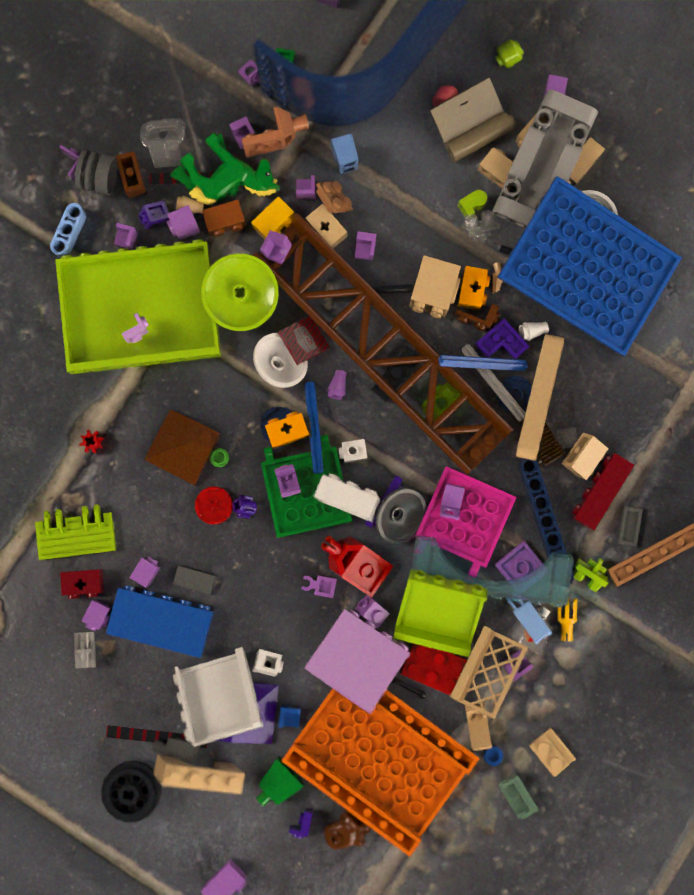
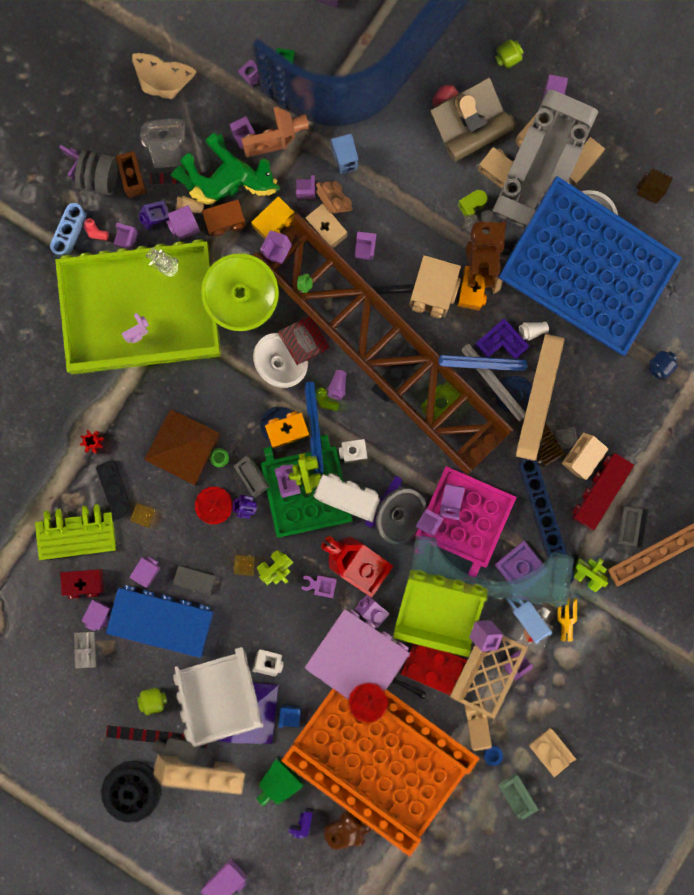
reddish brown bracket [454,303,500,331] -> none
none -> coral arm [83,218,109,241]
none -> black plate [95,460,134,520]
none -> clear yellow plate [130,503,156,528]
none -> tan piece [132,53,197,99]
none -> lime head [137,687,167,716]
none -> clear hips [146,247,179,277]
none -> dark grey tile [234,455,270,498]
none -> clear yellow plate [234,555,255,576]
none -> lime hips [257,550,294,585]
none -> lime hips [289,453,321,493]
none -> bright green plate [297,274,313,293]
none -> clear neon green arm [316,388,339,412]
none -> red tile [348,682,388,723]
none -> medium lavender panel [416,509,443,536]
none -> leg [455,94,487,132]
none -> reddish brown piece [465,220,506,288]
none -> medium lavender panel [470,620,503,651]
none -> dark brown brick [636,168,673,204]
none -> dark blue head [649,351,678,379]

